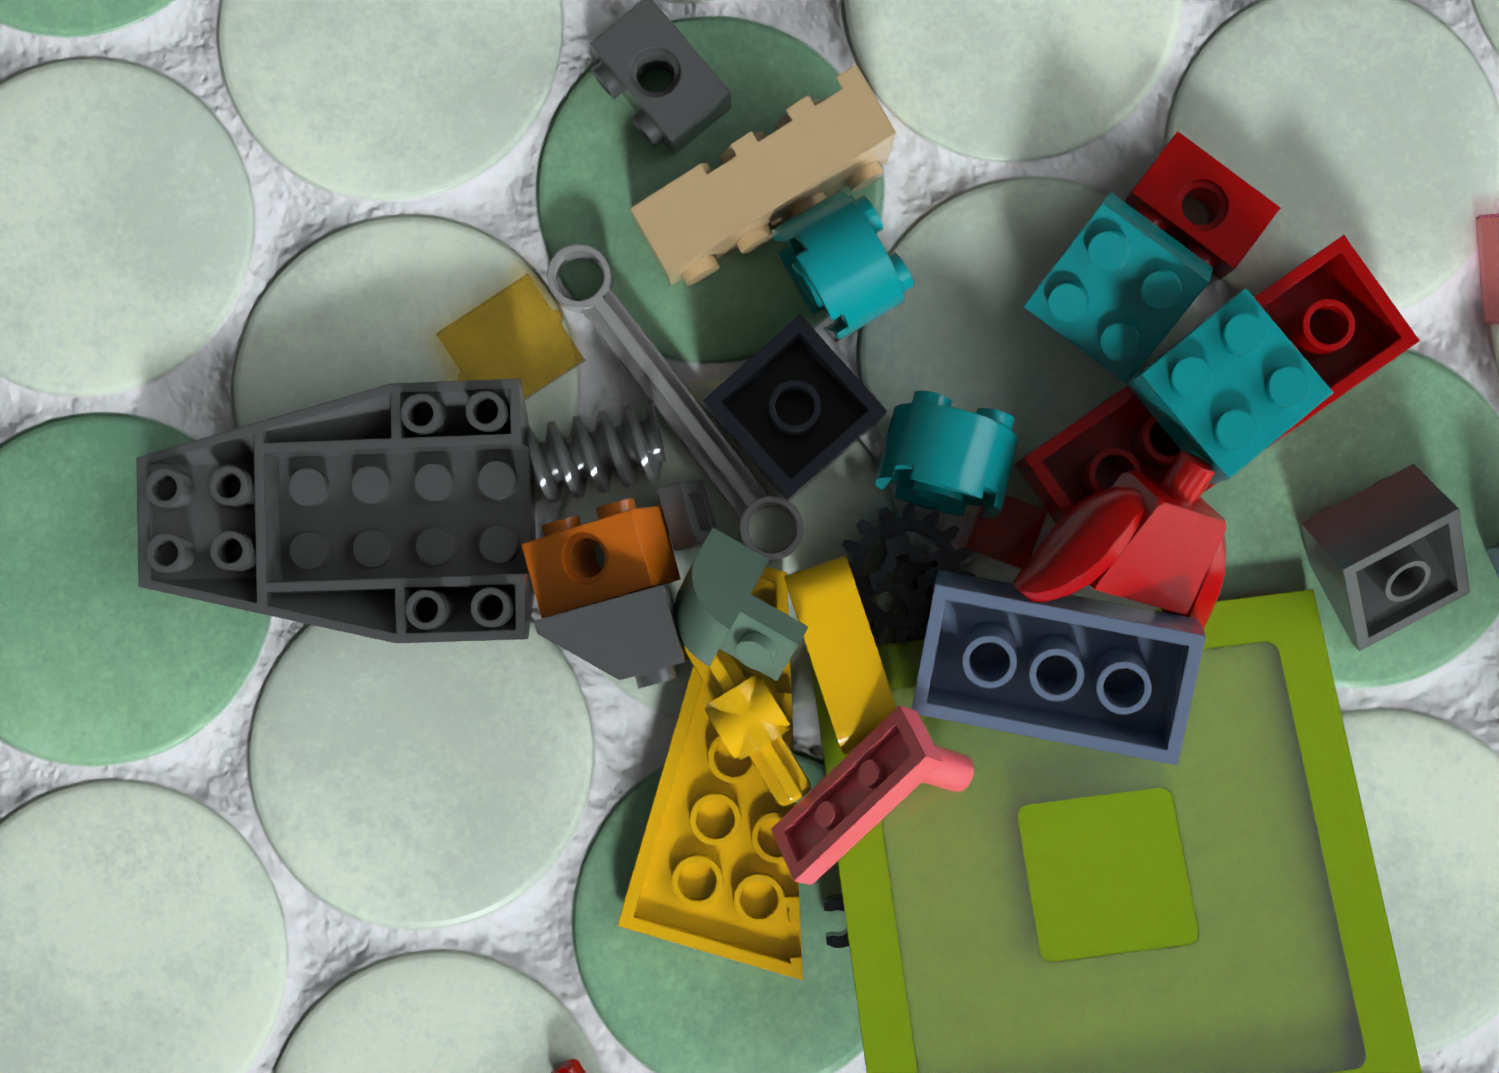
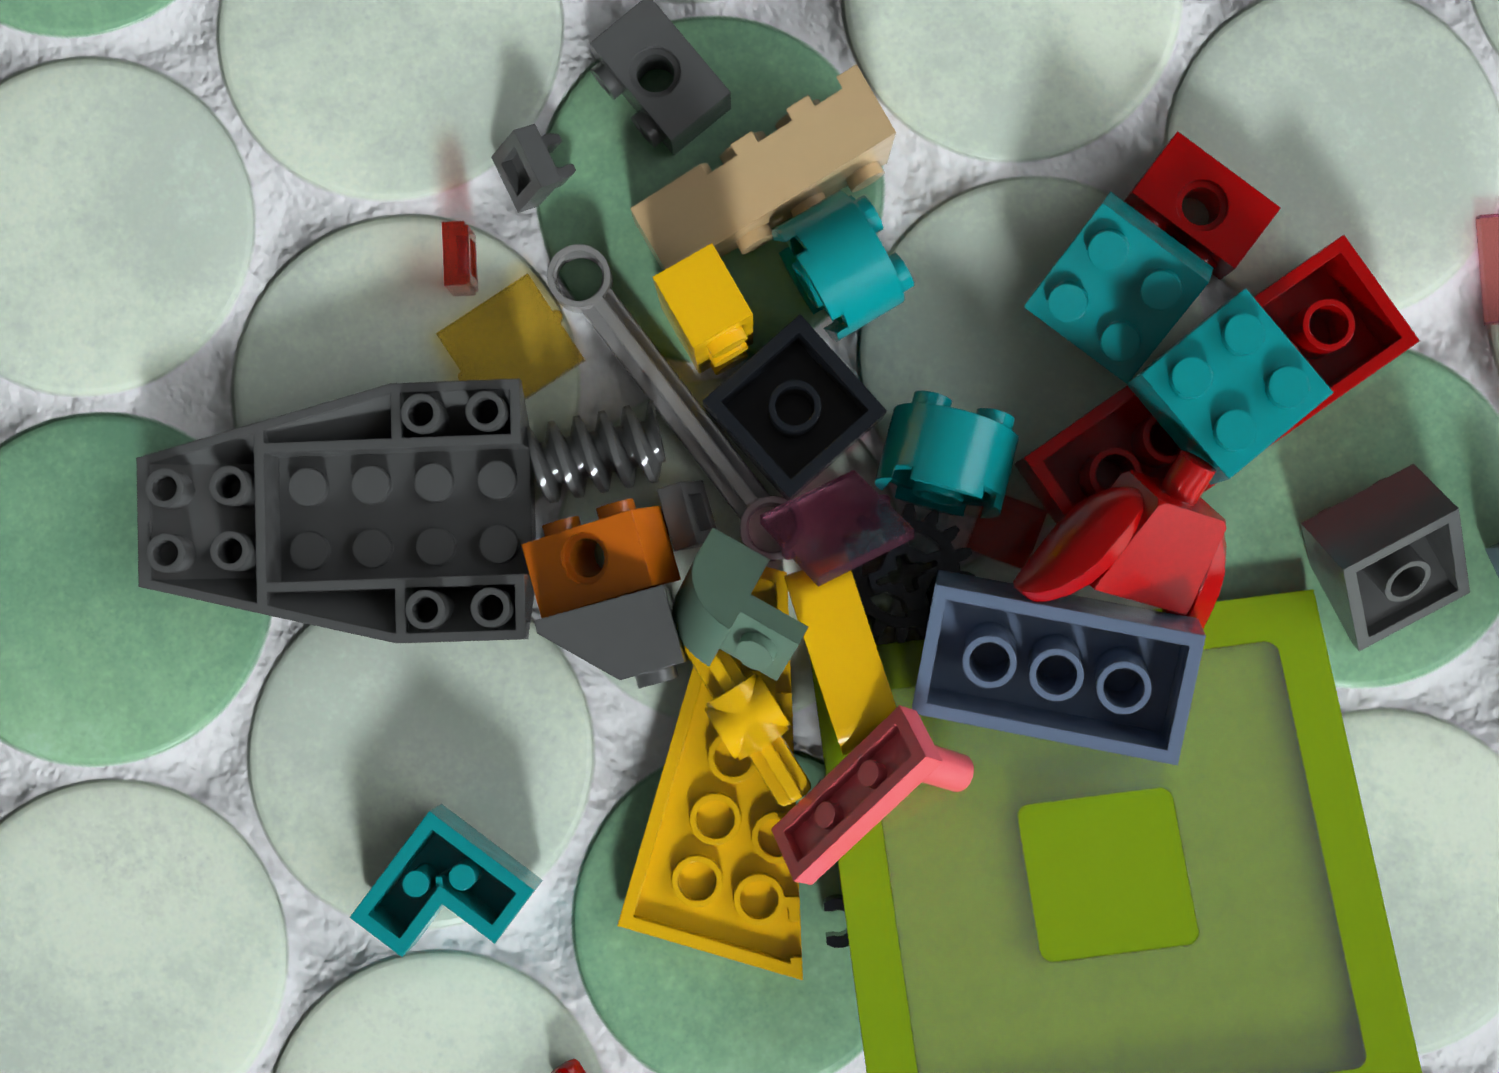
none -> teal brick [349,804,543,957]
none -> clear red tile [442,221,478,296]
none -> dark grey tile [491,124,576,213]
none -> yellow brick [653,243,753,375]
none -> clear pink piece [760,470,914,586]

